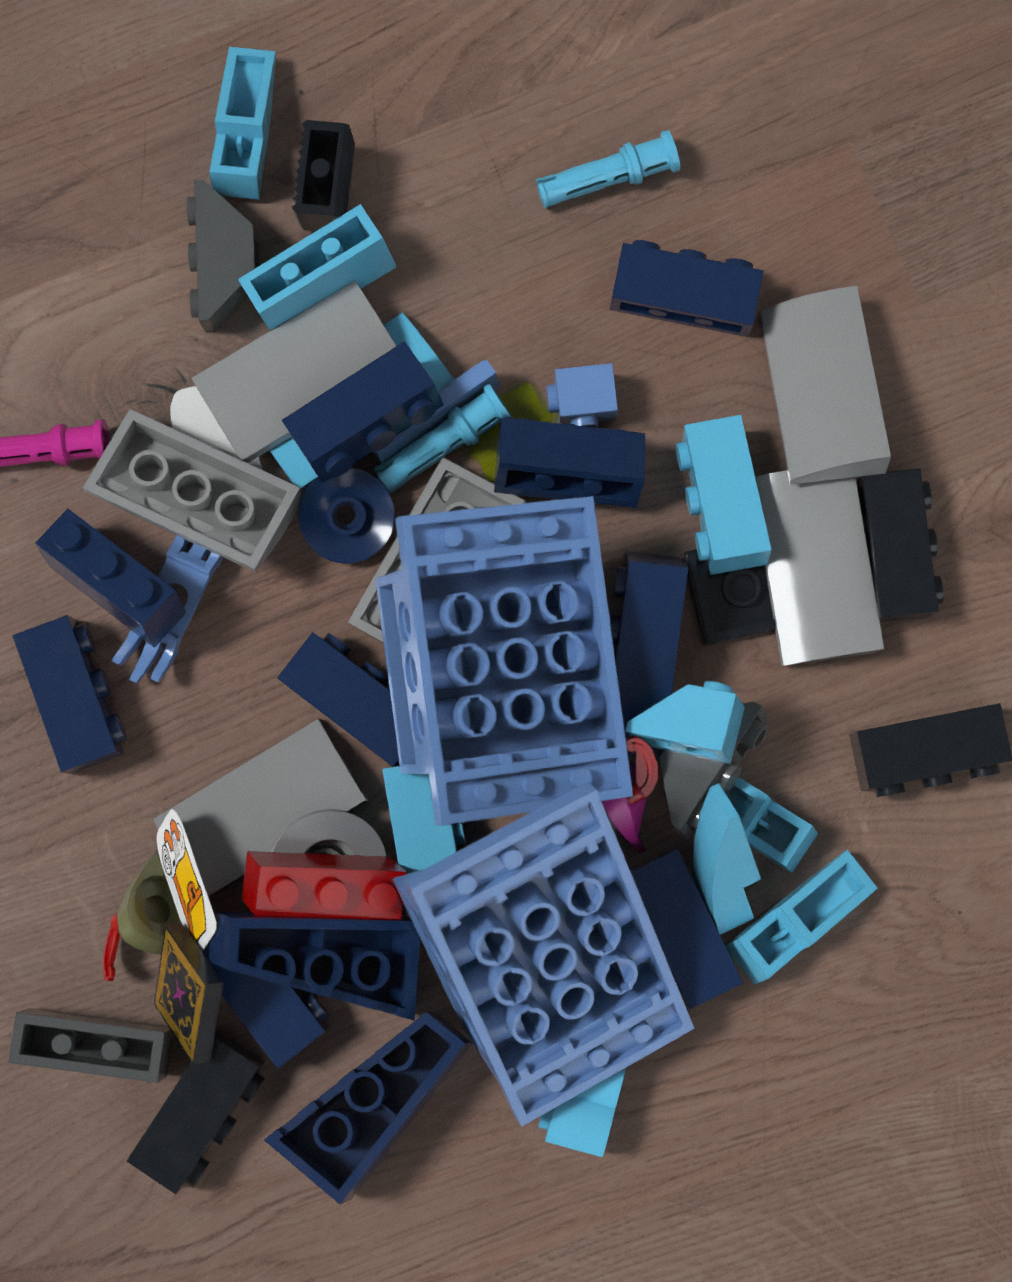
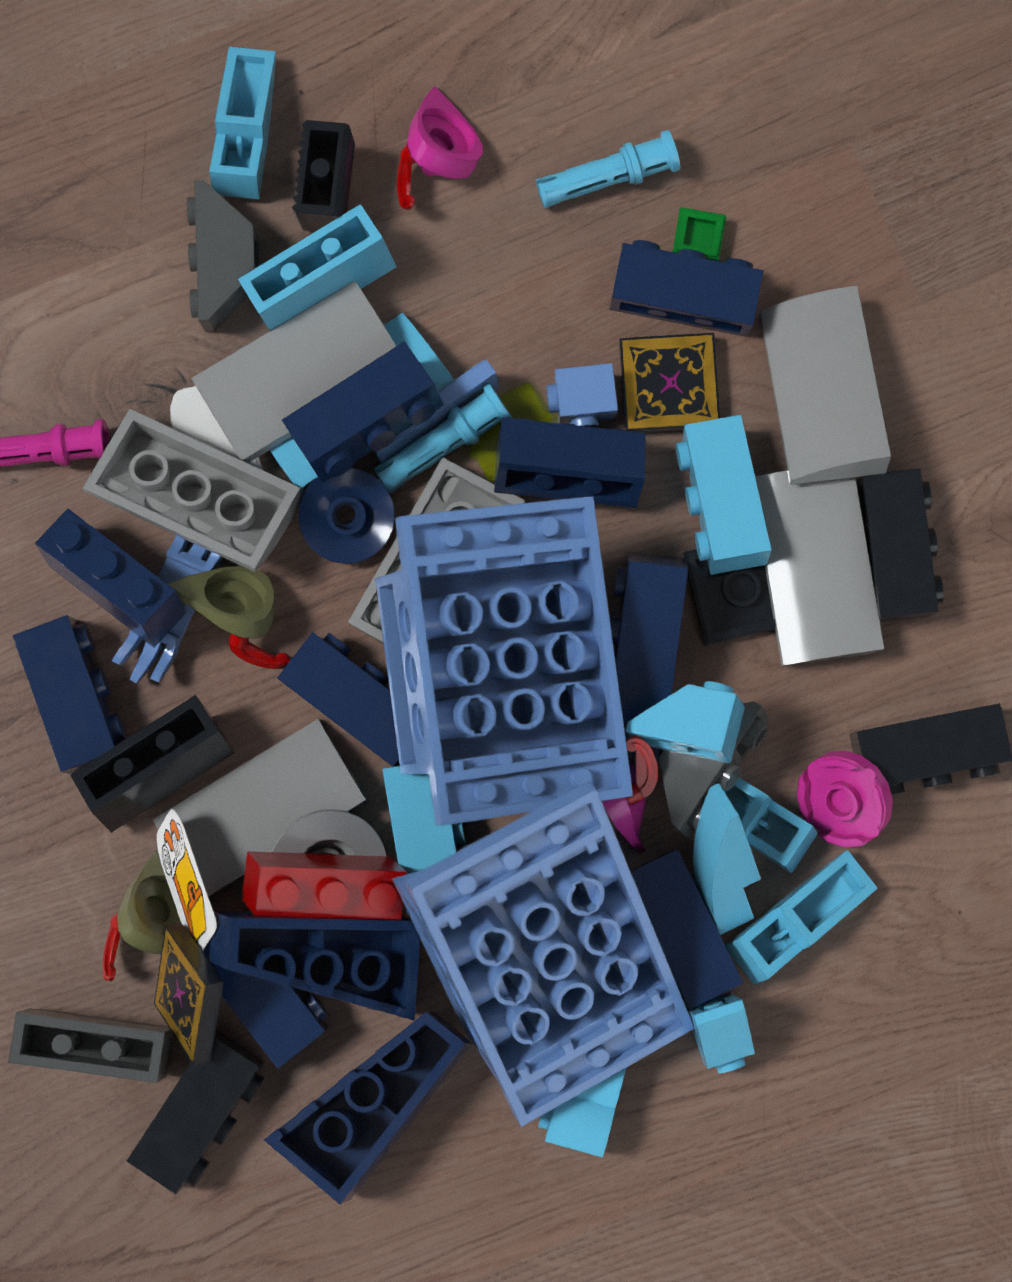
none -> black brick [70,695,235,833]
none -> olive piece [168,566,290,669]
none -> dark pink piece [397,86,483,210]
none -> tile [619,333,720,433]
none -> green tile [672,207,727,261]
none -> medium azure slope [686,993,755,1073]
none -> dark pink tile [797,750,893,847]

